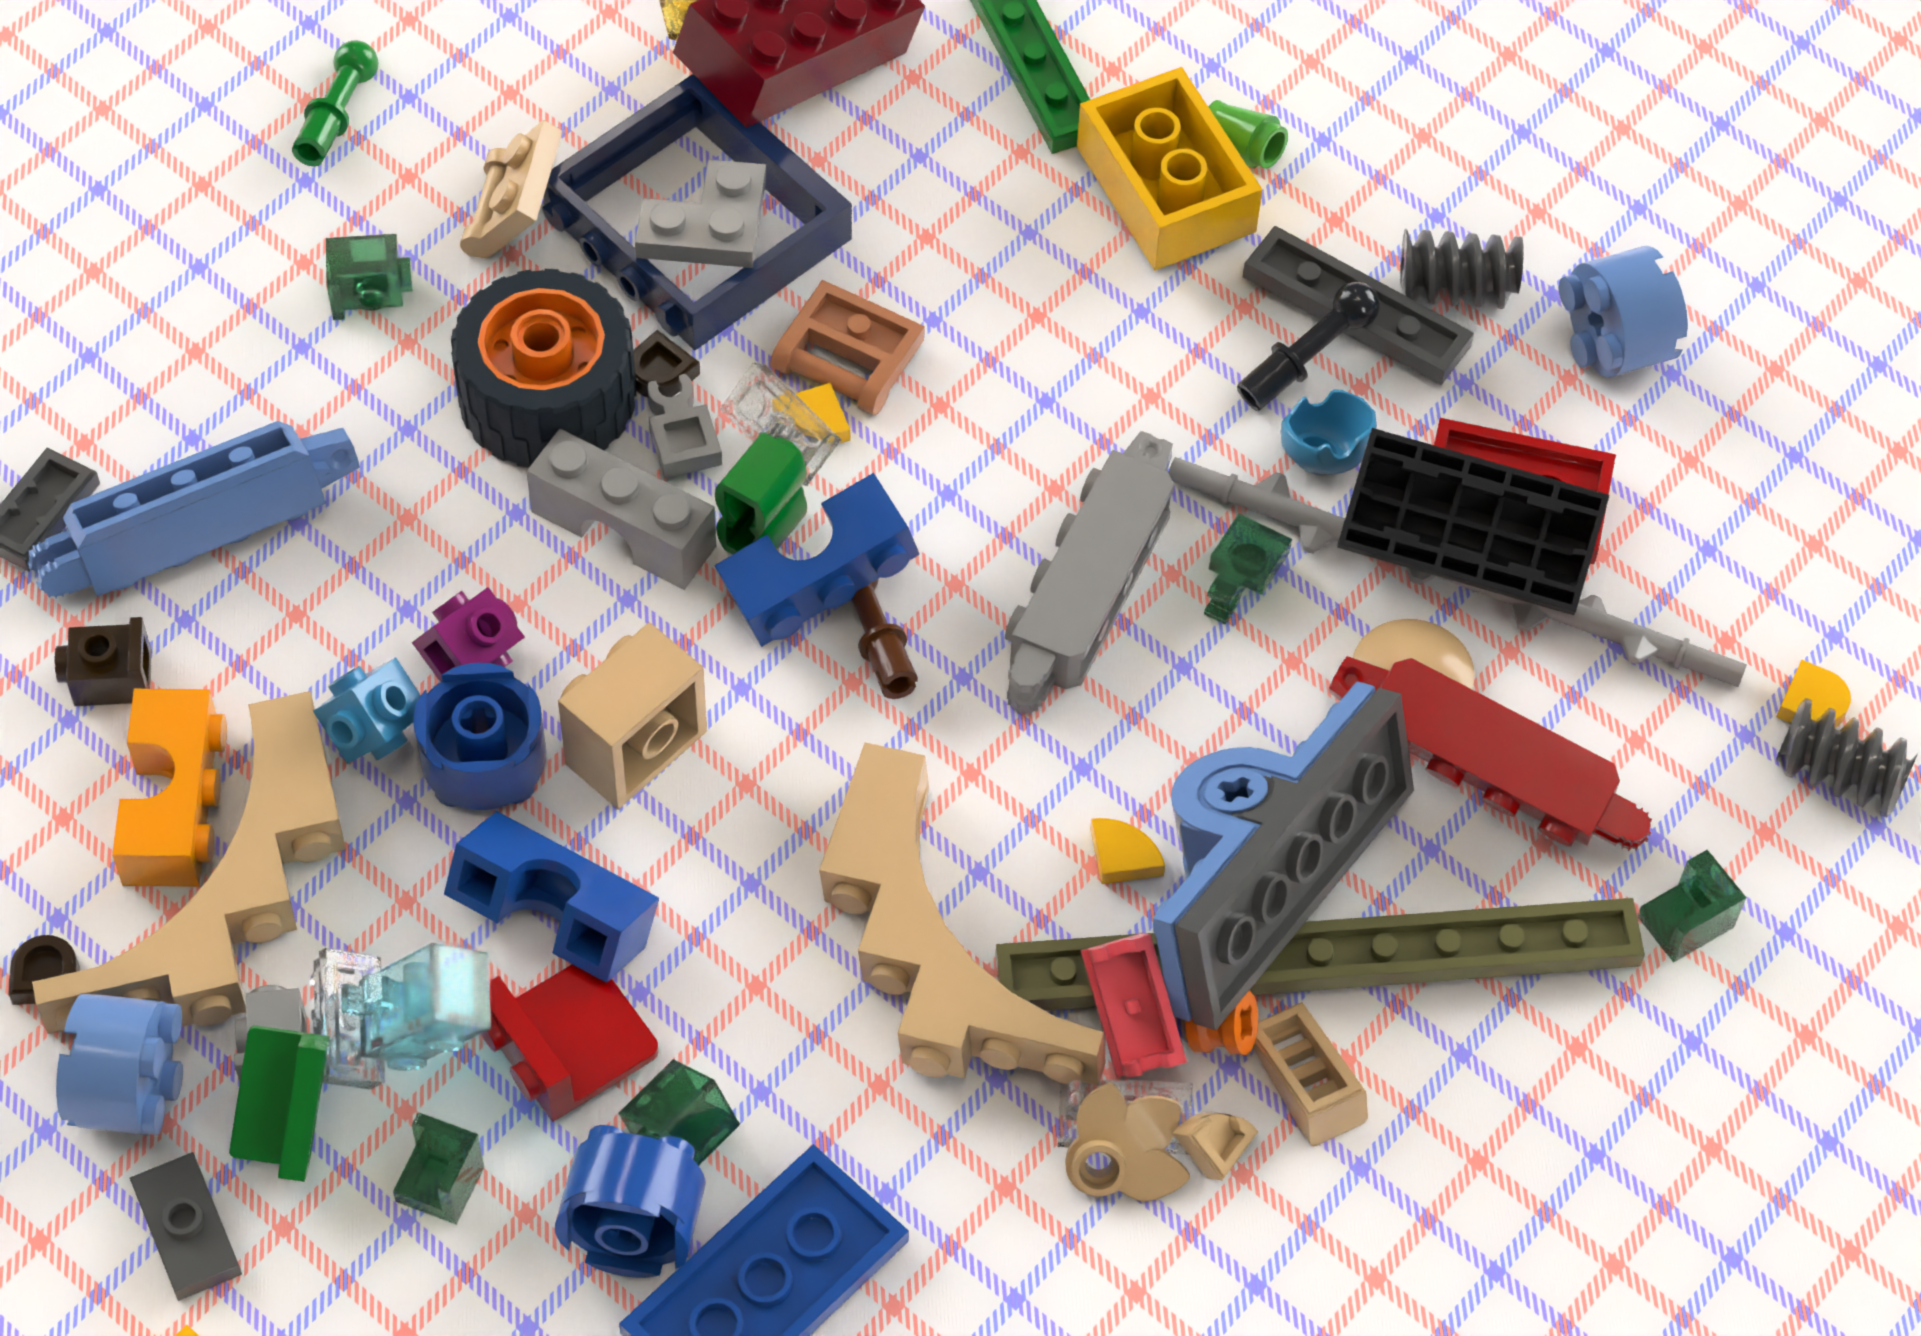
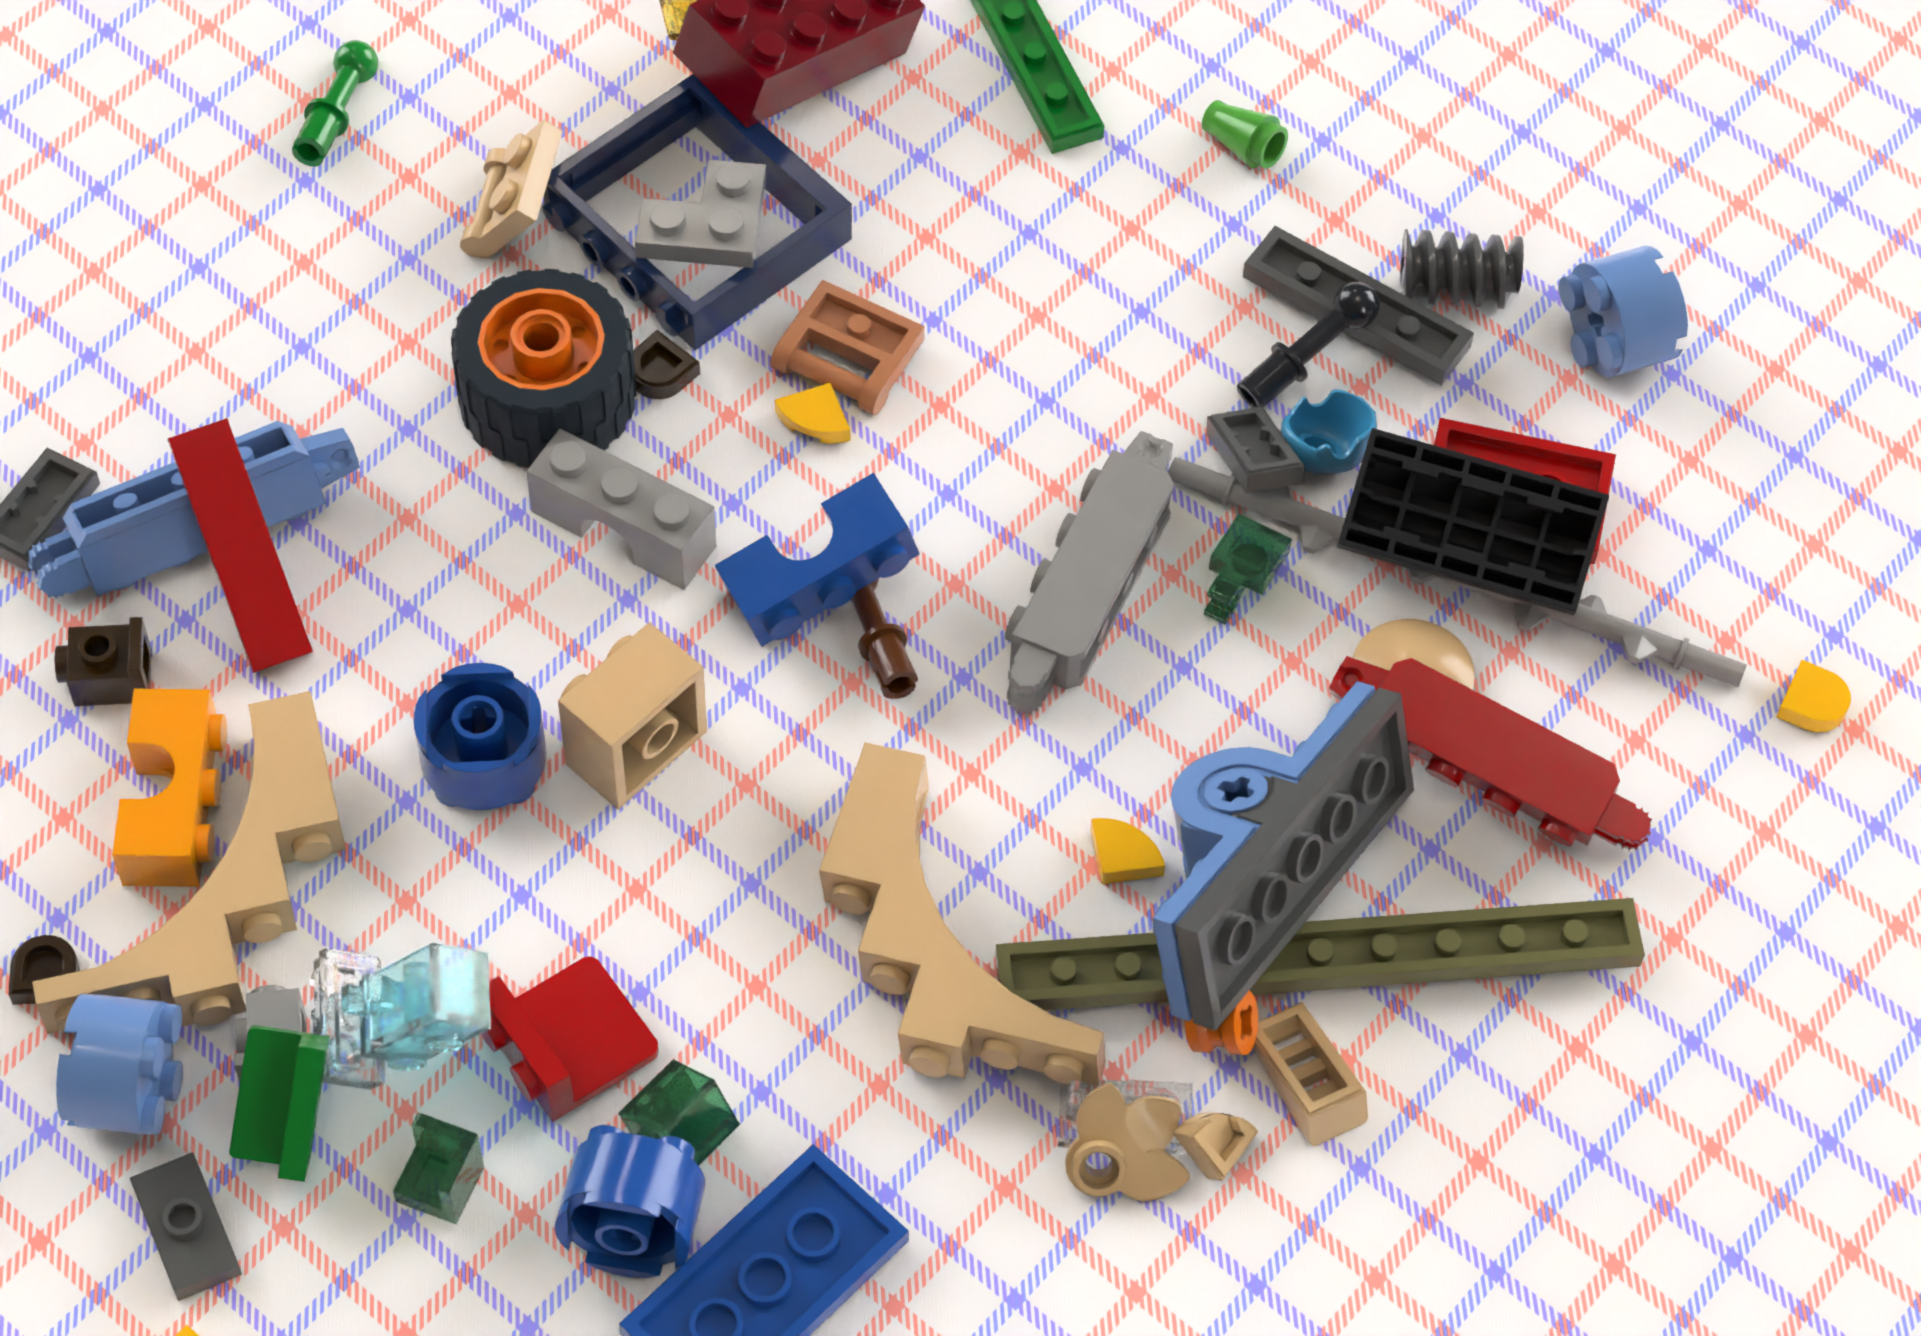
dark azure brick [313,657,421,764] -> none
clear green brick [326,234,414,320] -> none
magenta brick [411,587,525,682] -> none
blue arch [444,811,660,983] -> none
light grey plate [648,374,722,479] -> none
green brick [715,432,807,555] -> none
clear plate [719,362,842,486] -> none
yellow brick [1077,67,1263,271] -> none
coral hinge [1080,933,1187,1078] -> none
clear green panel [1638,849,1747,963] -> none
dark grey piece [1775,698,1918,818] -> none
none -> red tile [167,418,313,673]
none -> dark grey plate [1207,407,1304,493]

